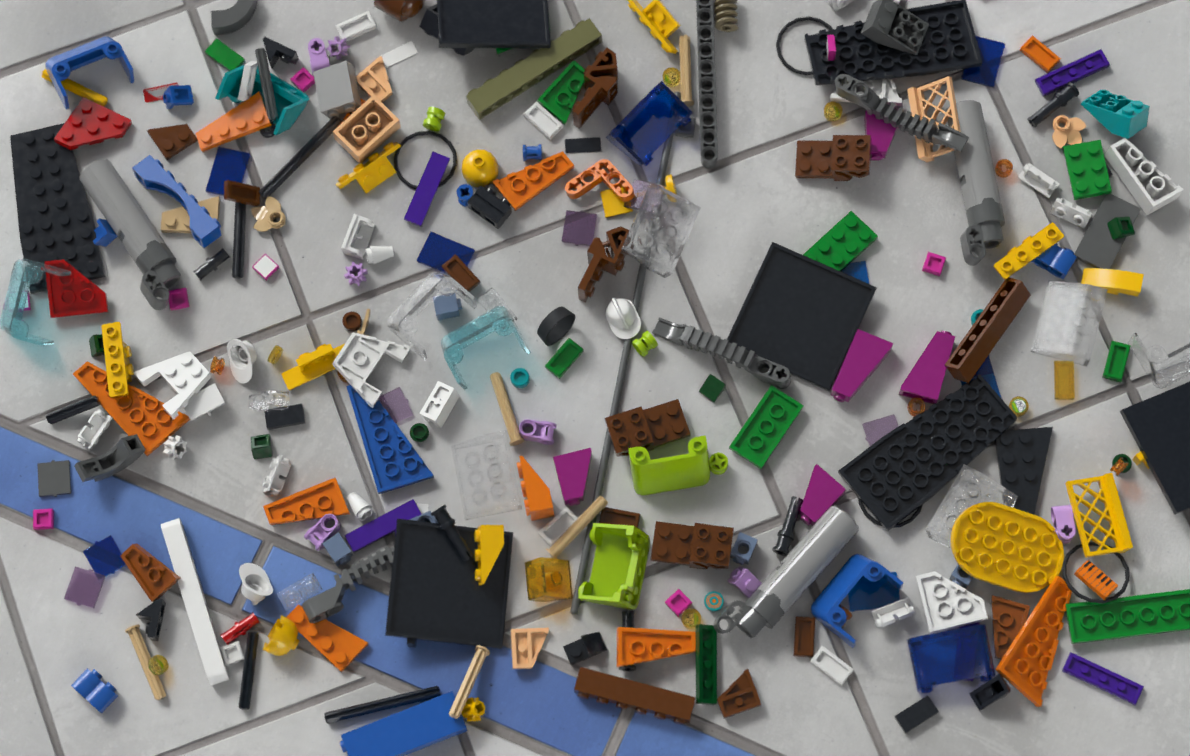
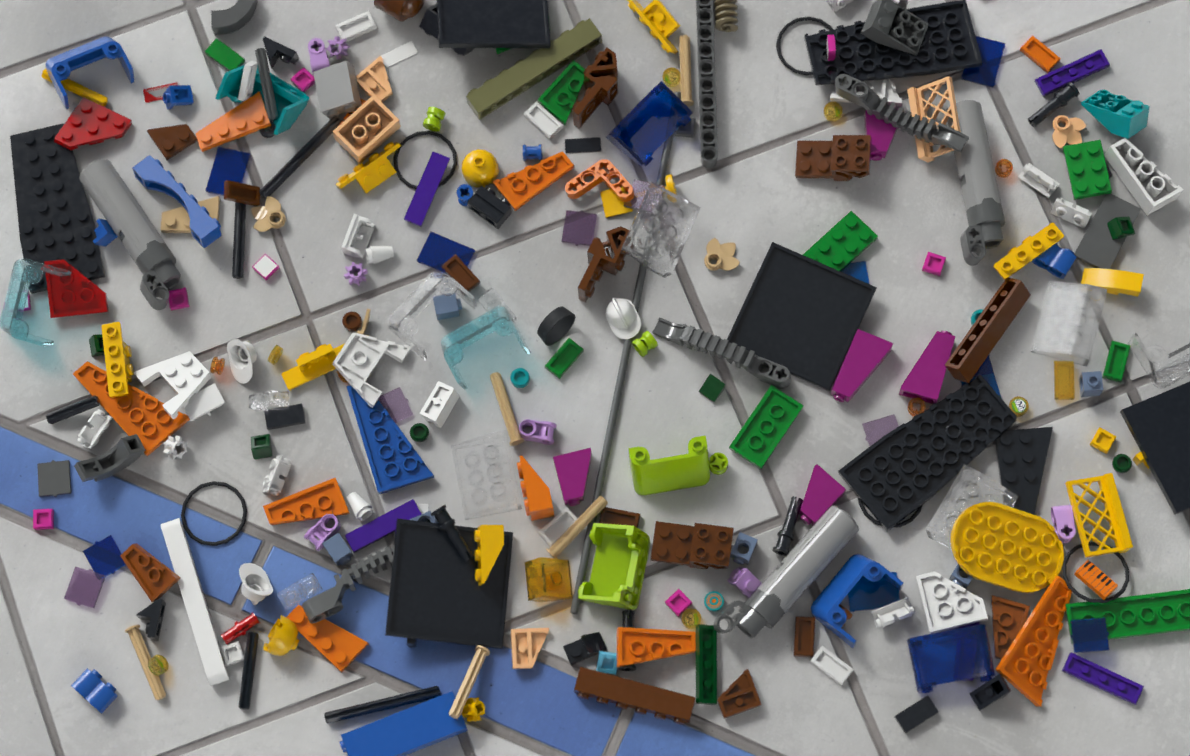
black pin [193,248,230,281] -> none
reddish brown piece [605,399,690,457] -> none
clear orange bush [1110,457,1129,476] -> none
none -> black piece [181,481,247,546]
none -> medium azure plate [596,651,617,674]
none -> tan plate [704,238,740,271]
none -> clear blue piece [1070,618,1109,653]
none -> sand blue brick [1079,371,1104,397]
none -> yellow tile [1090,427,1117,454]

